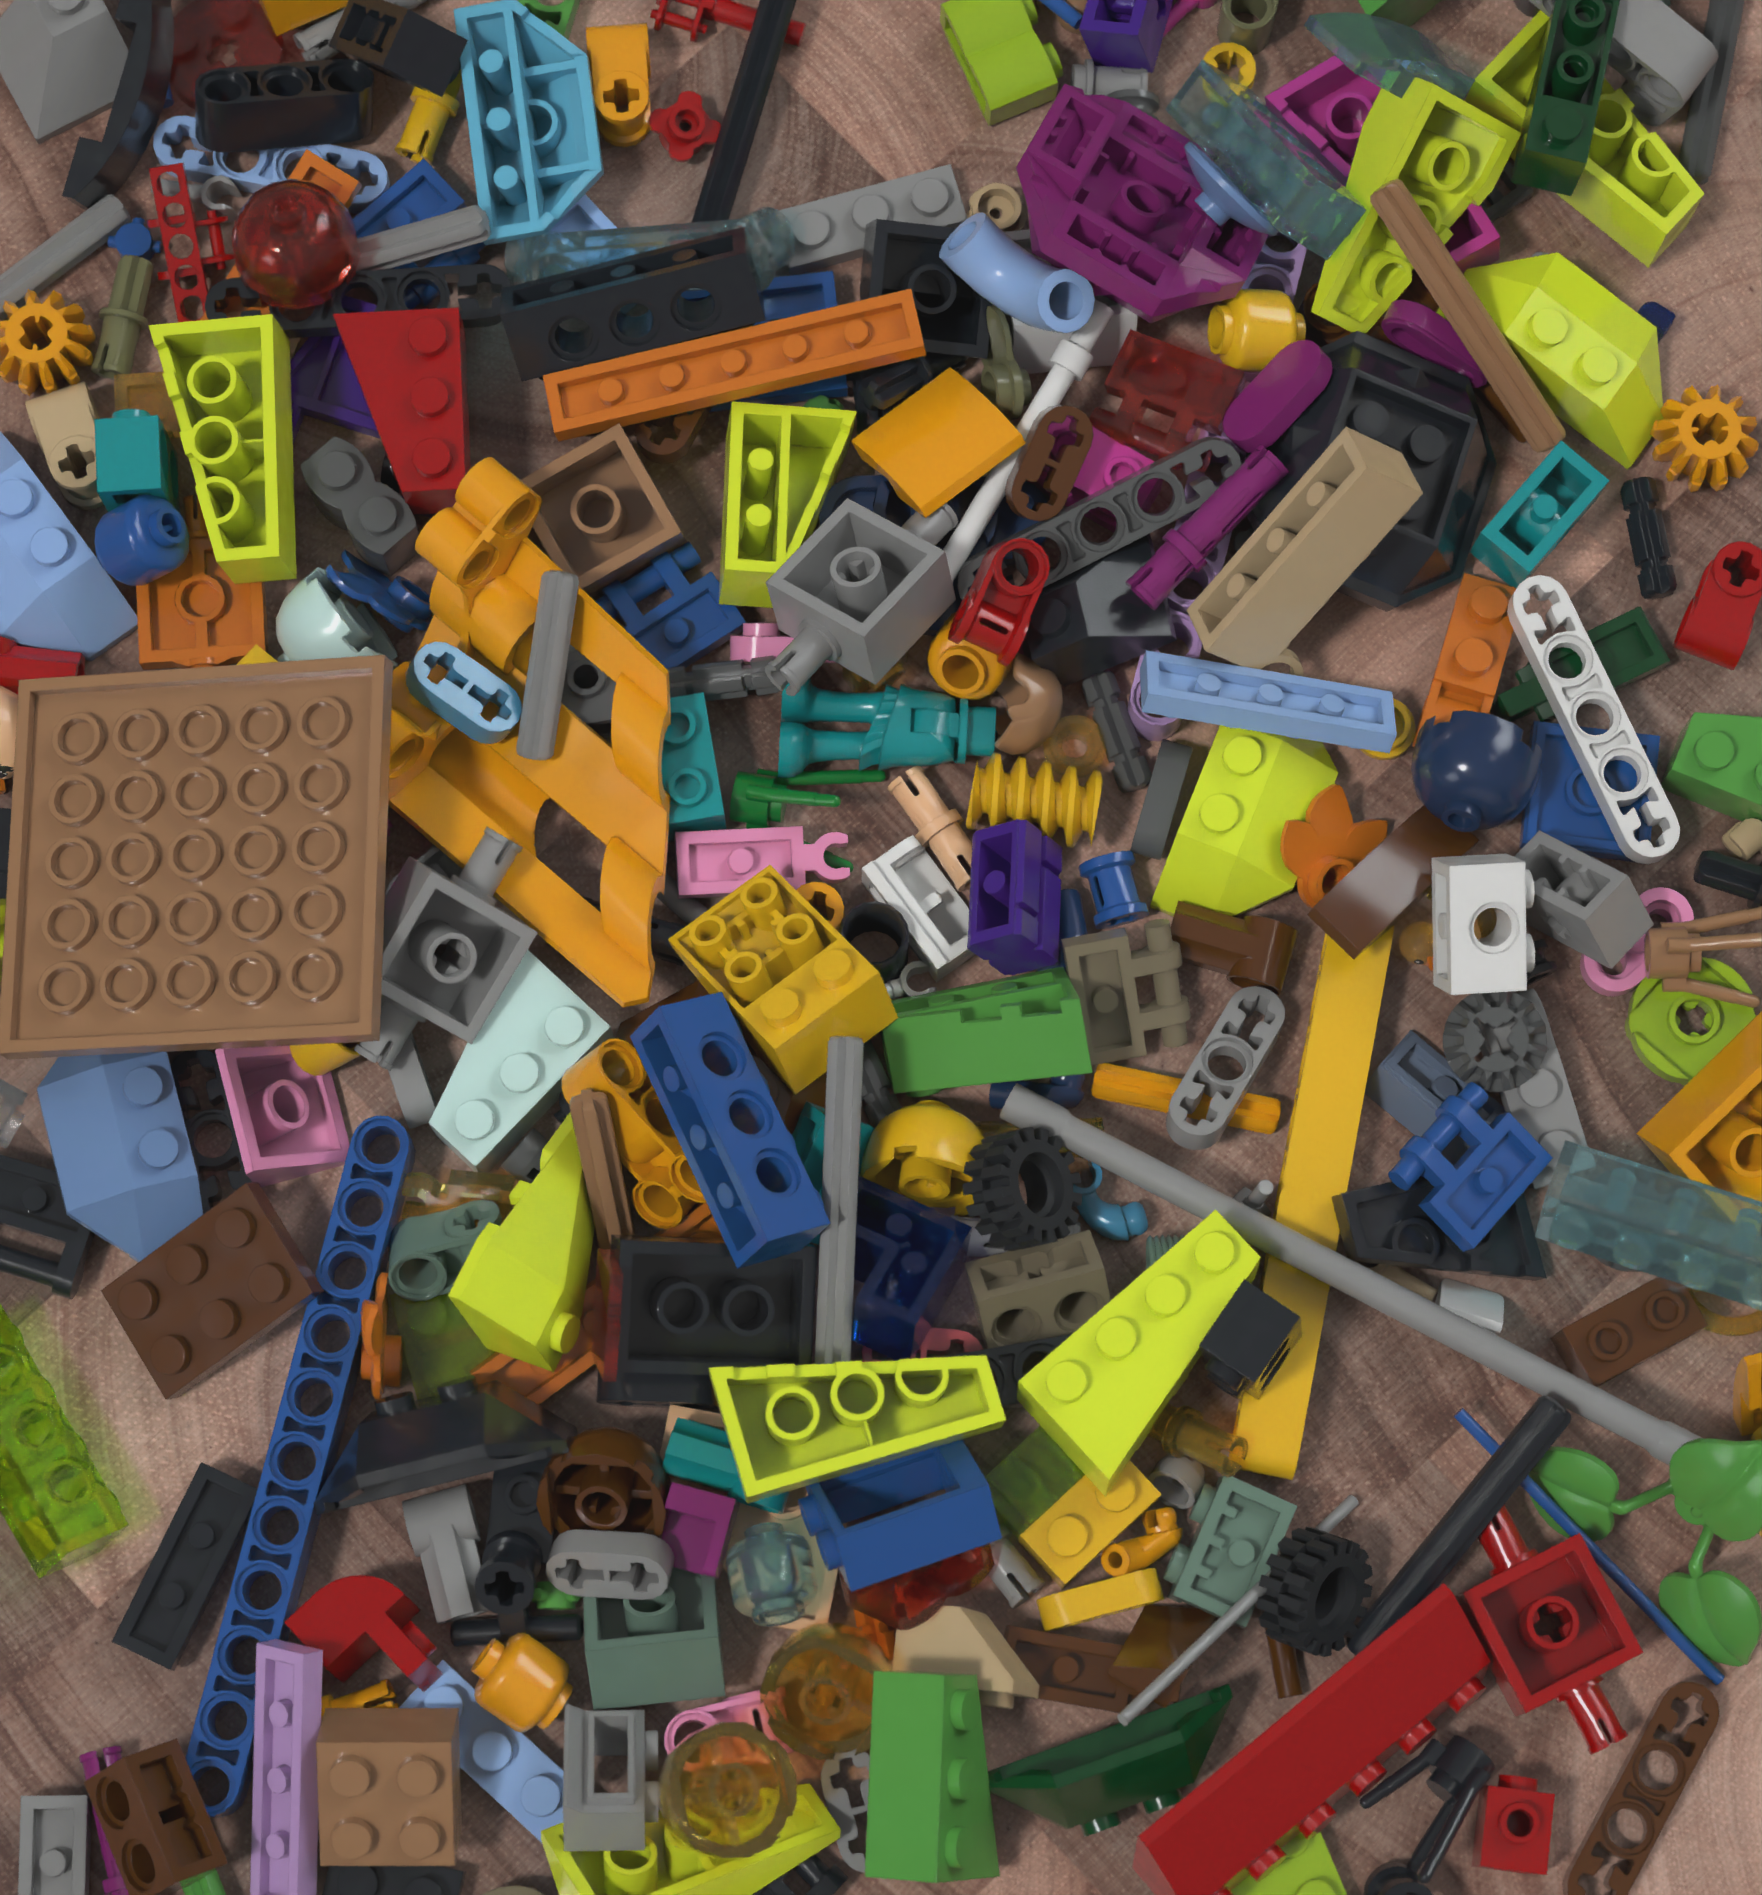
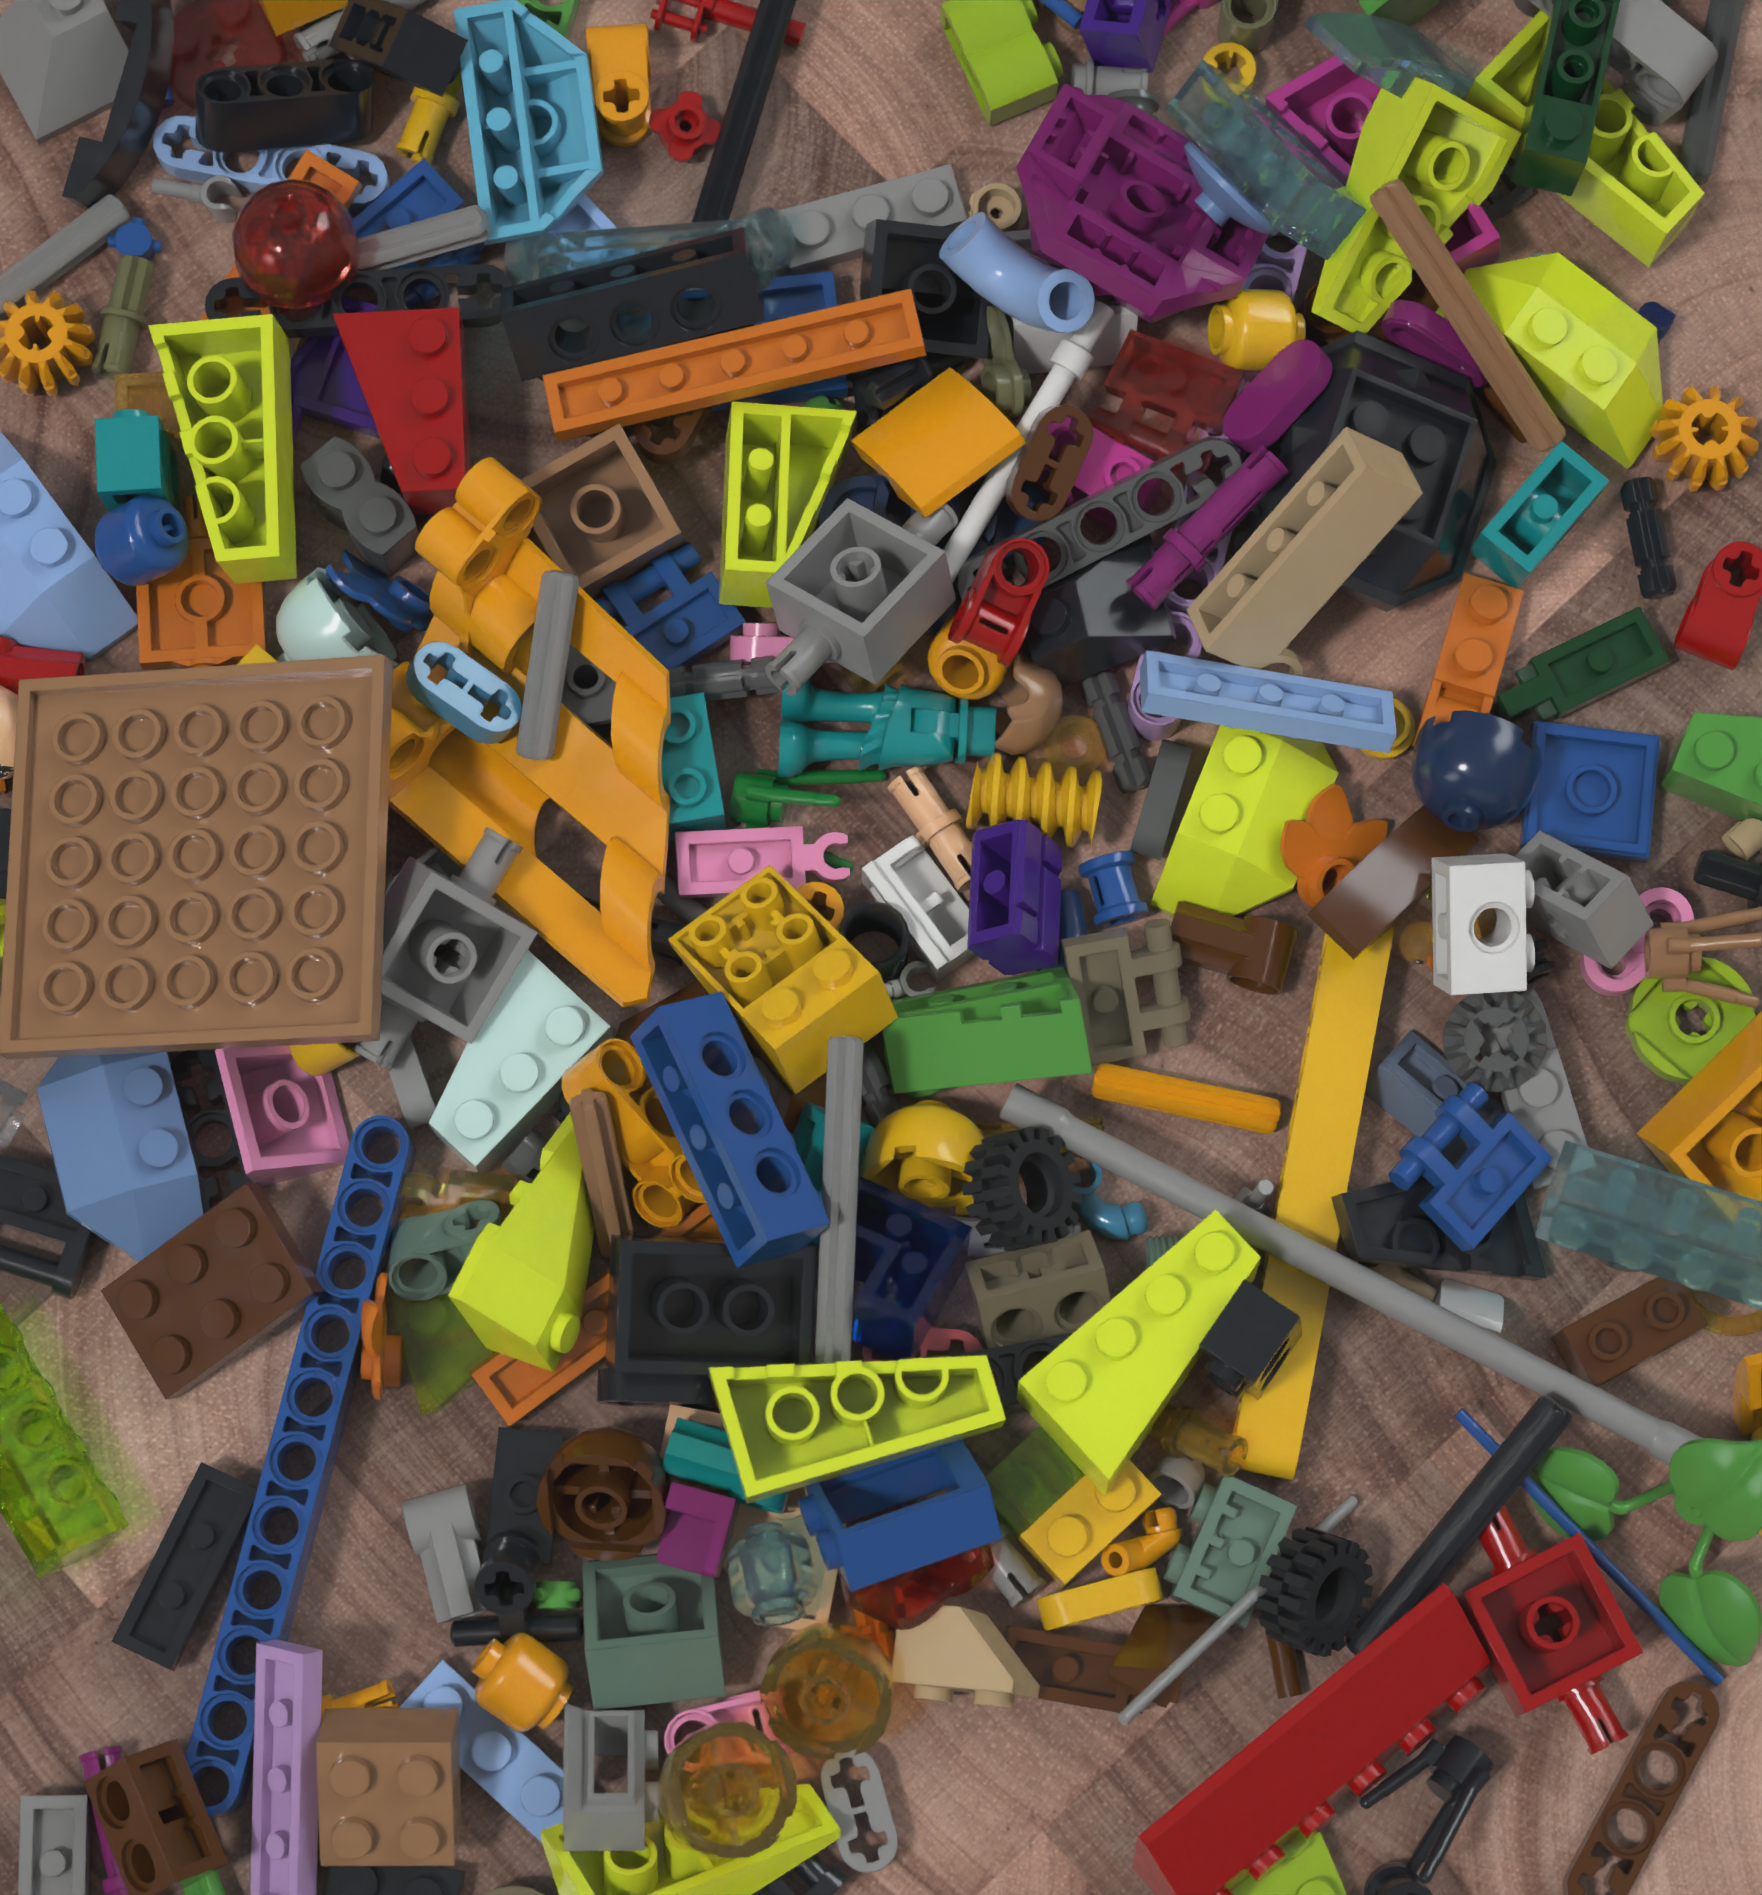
tan piece [25,381,104,510] -> none
red piece [147,162,236,322] -> none
red brick [284,1575,443,1692] -> none
black wedge [314,1375,578,1516] -> none
light grey beam [546,1529,675,1600] -> none
clear red piece [591,1249,623,1382] -> none
bright green wedge [865,1670,1000,1883] -> none
dark green wedge [988,1683,1233,1837] -> none
dark blue arm [989,1074,1085,1110] -> none
light grey beam [1166,986,1285,1150] -> none
red brick [1471,1774,1555,1875] -> none
white beam [1507,575,1680,864] -> none

